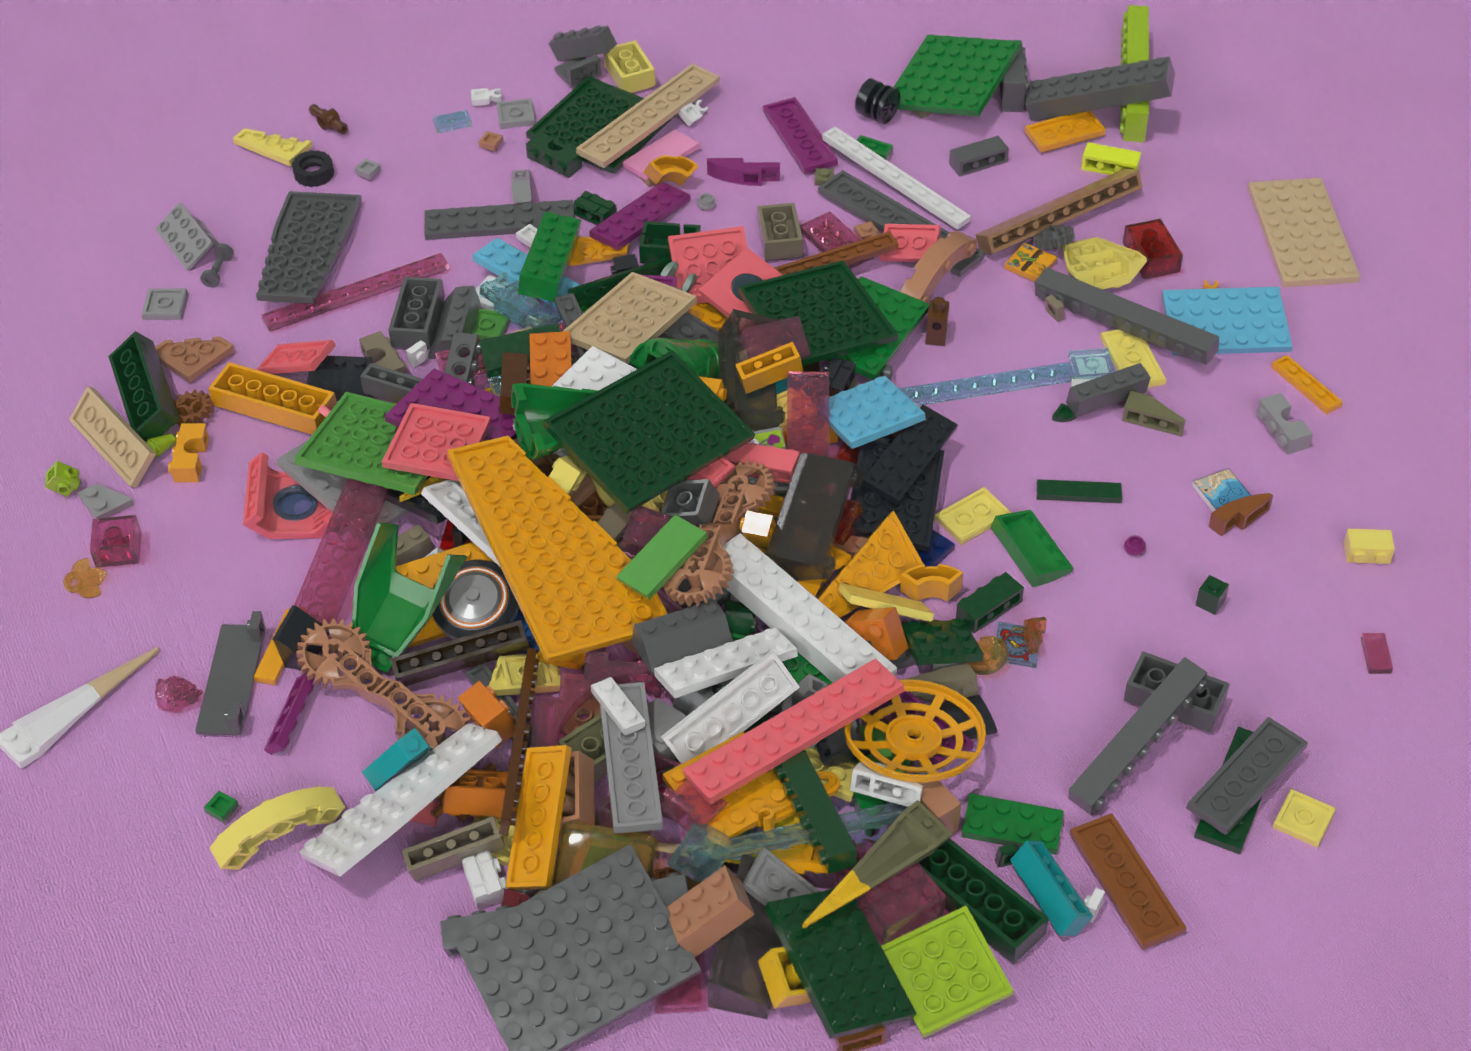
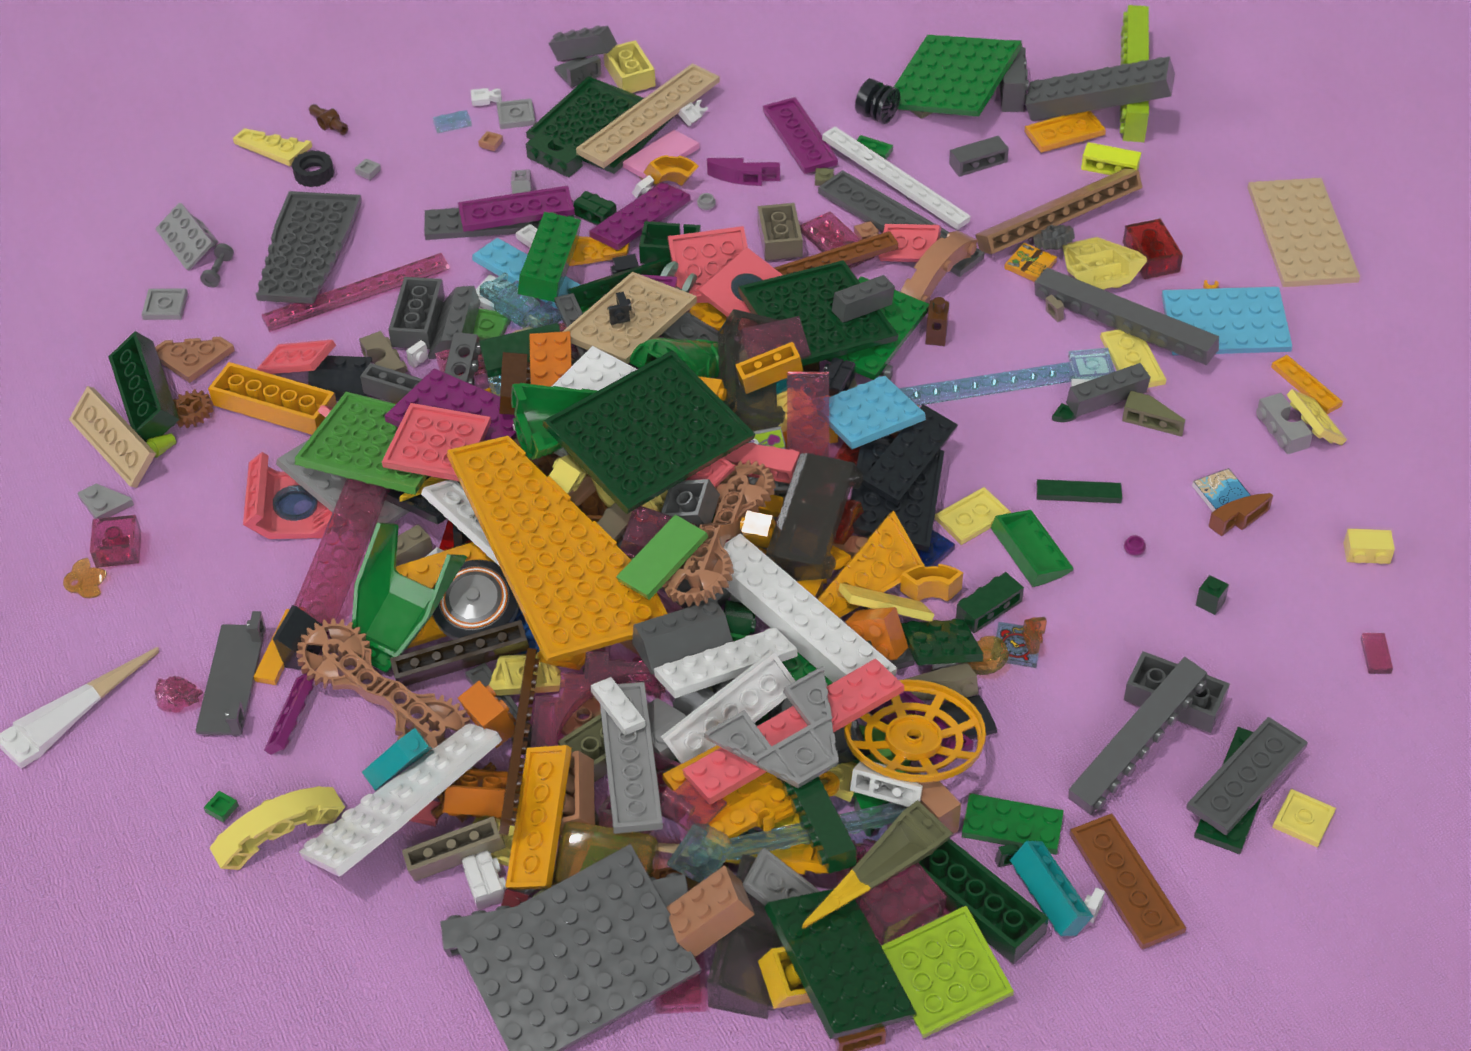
lime brick [45,461,80,497] -> none
light orange arch [168,423,210,482] -> none
none -> magenta plate [458,186,575,232]
none -> black bracket [608,291,632,325]
none -> white plate [632,175,654,198]
none -> light grey wing [704,666,839,788]
none -> dark grey brick [832,275,895,322]
none -> light yellow plate [1286,389,1347,445]

